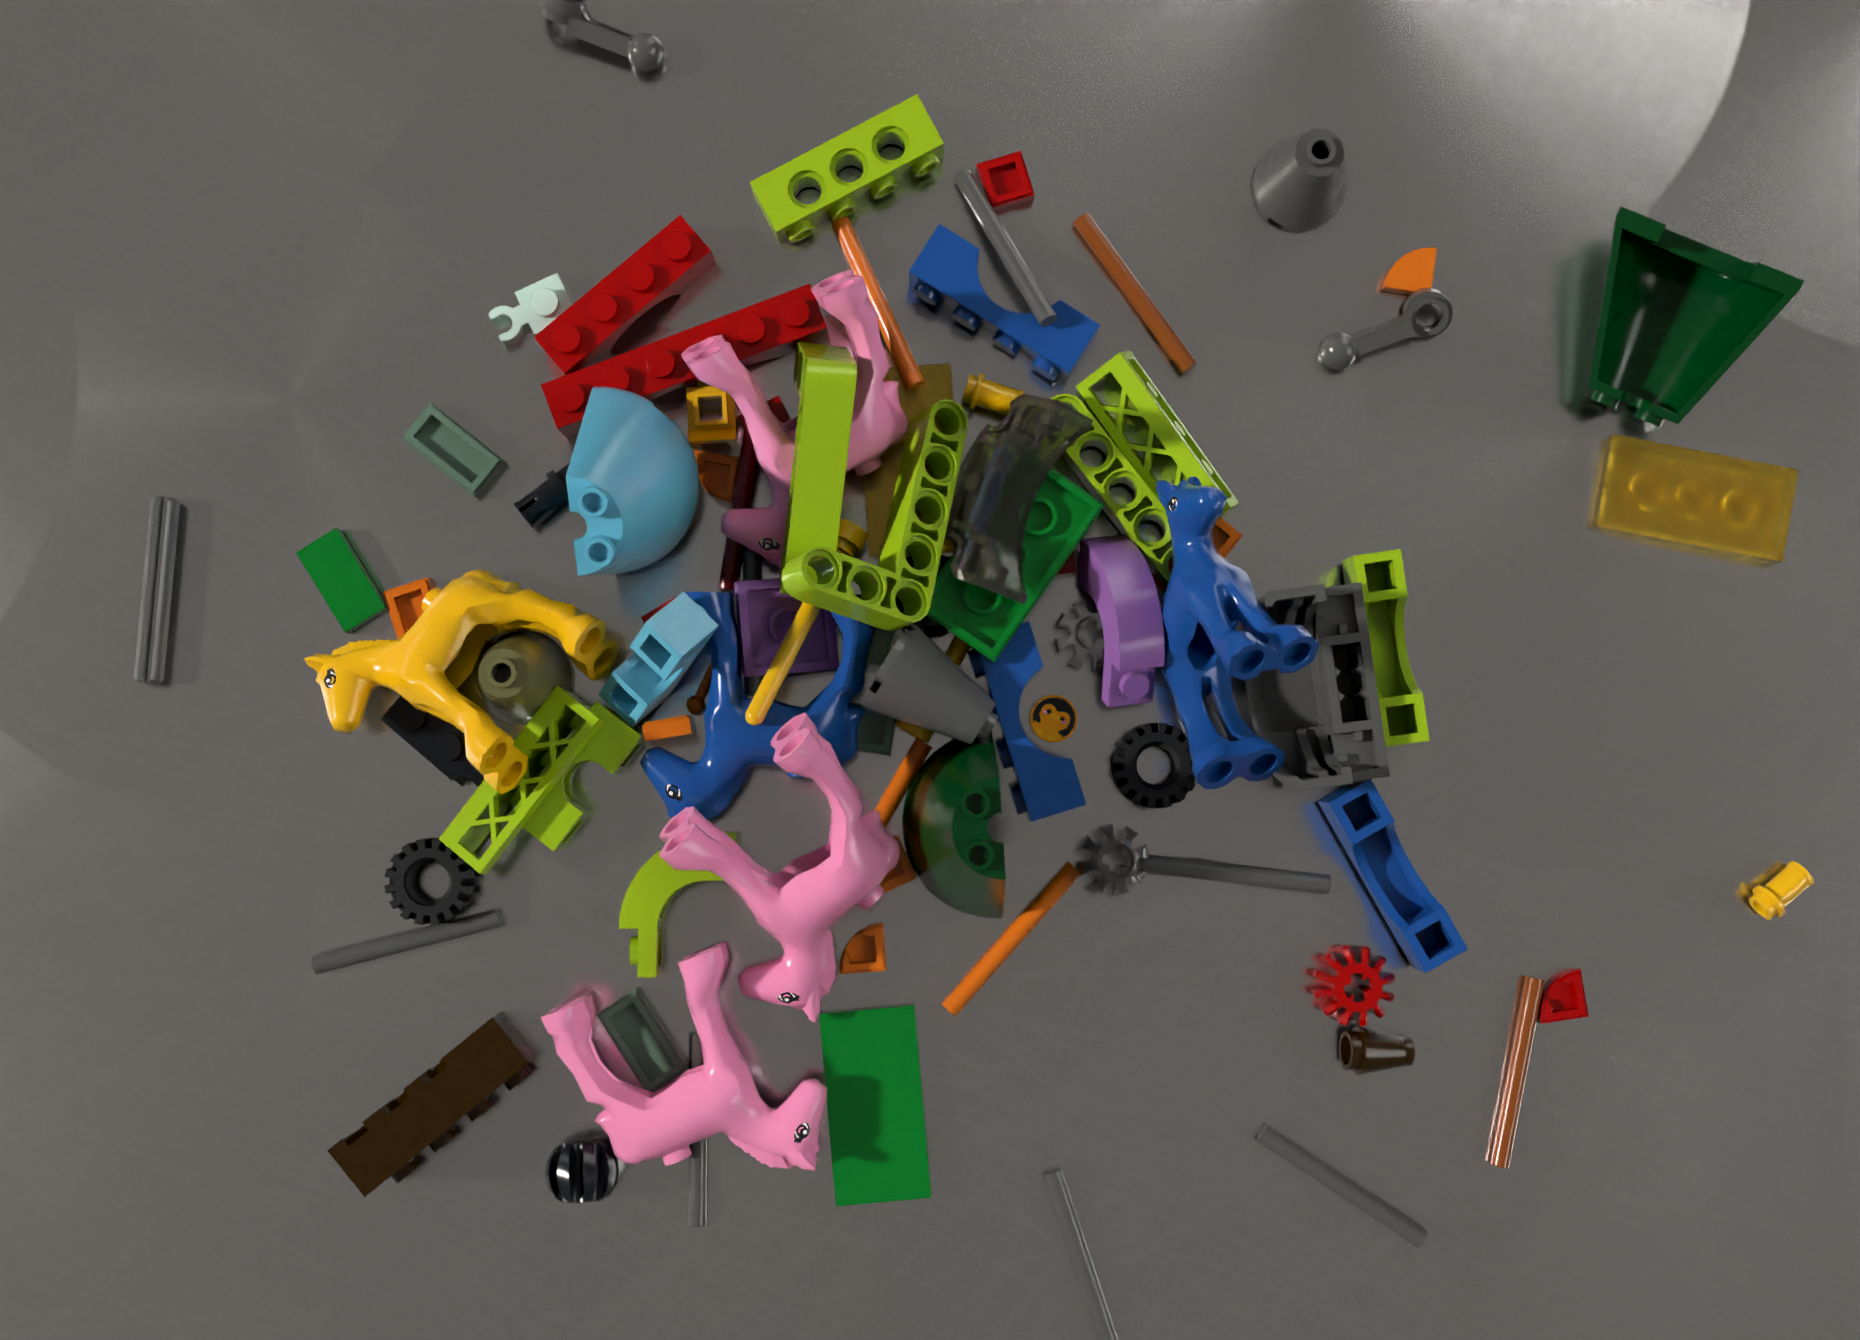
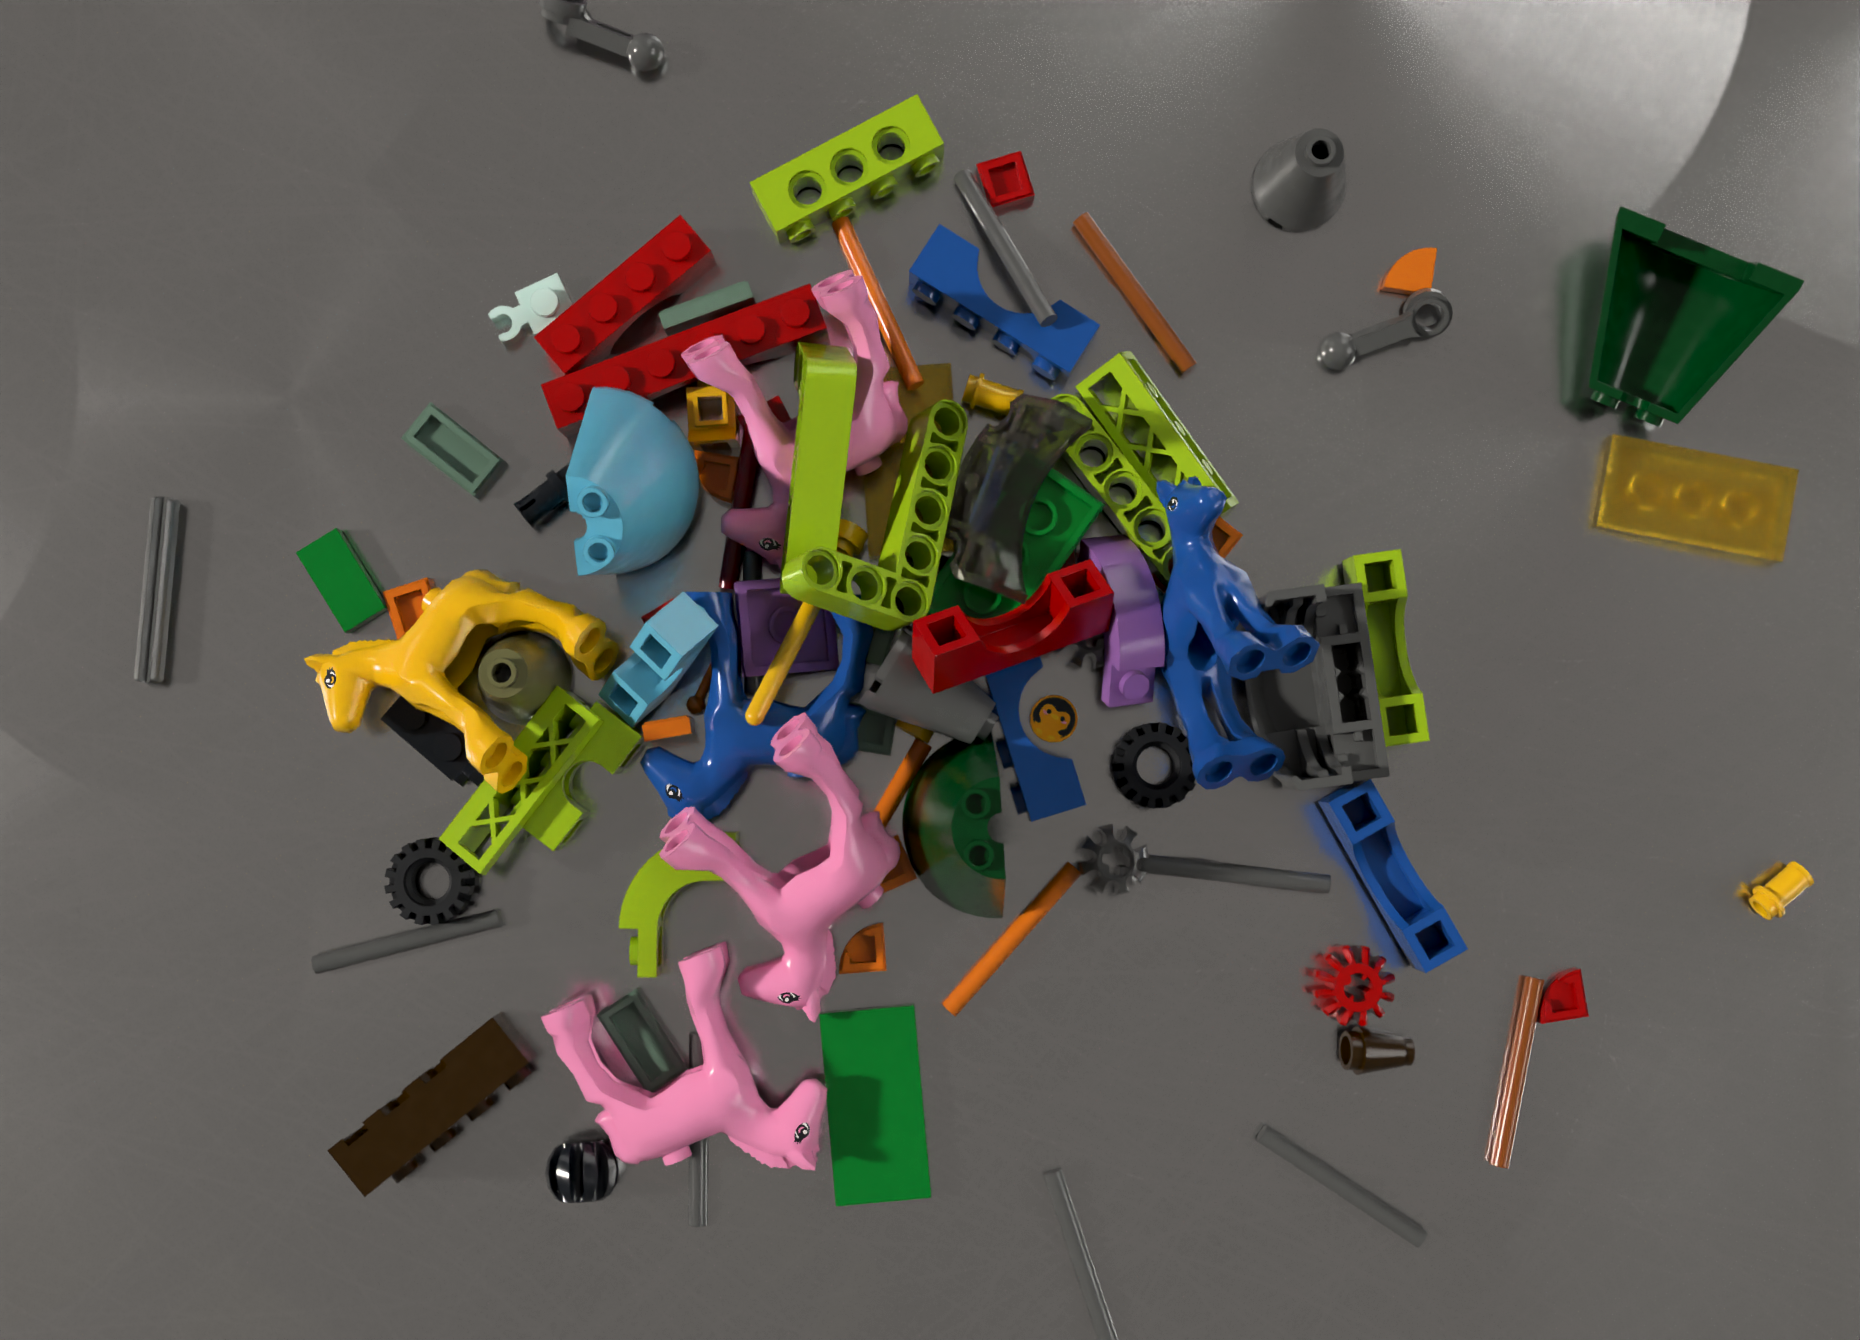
none -> sand green tile [658,280,756,336]
none -> red arch [912,559,1114,694]

